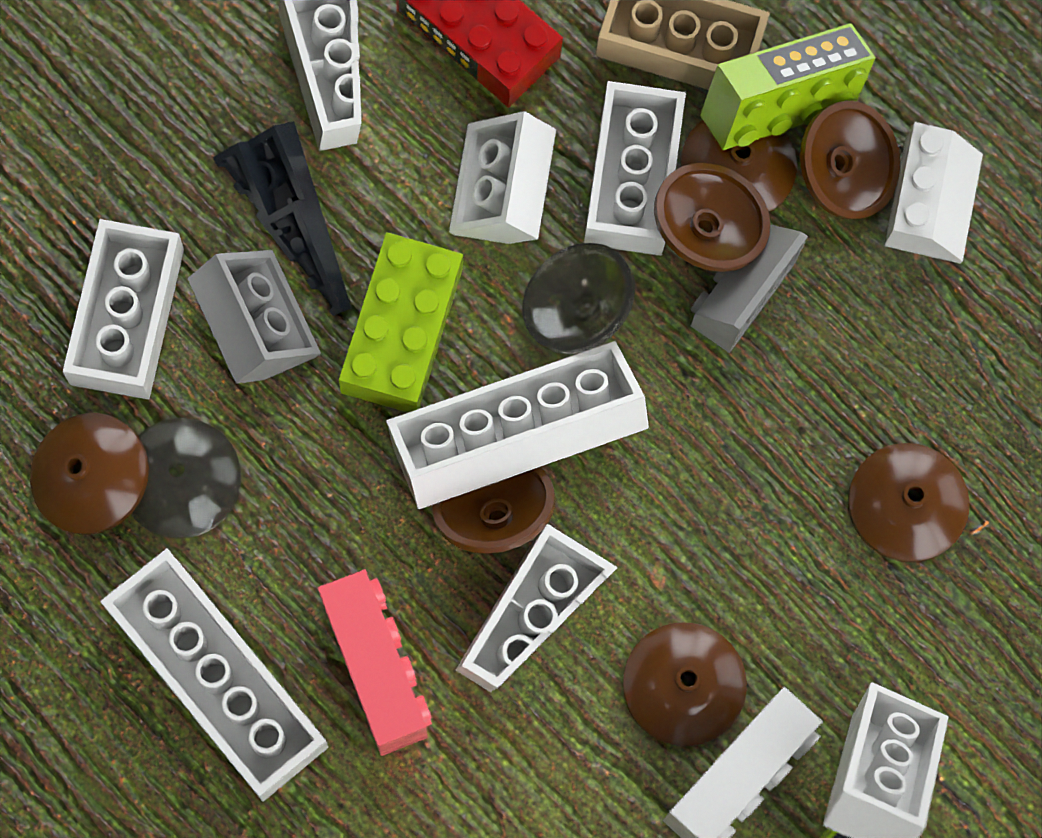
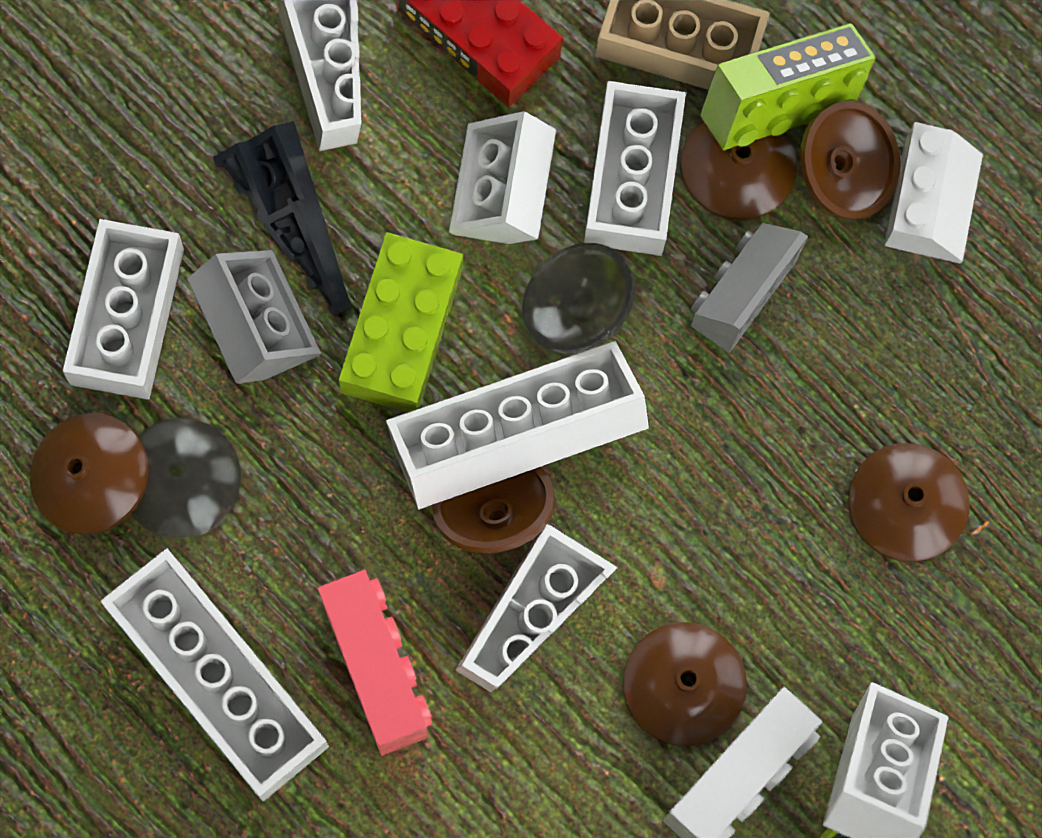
reddish brown dish [654,163,770,272] -> none

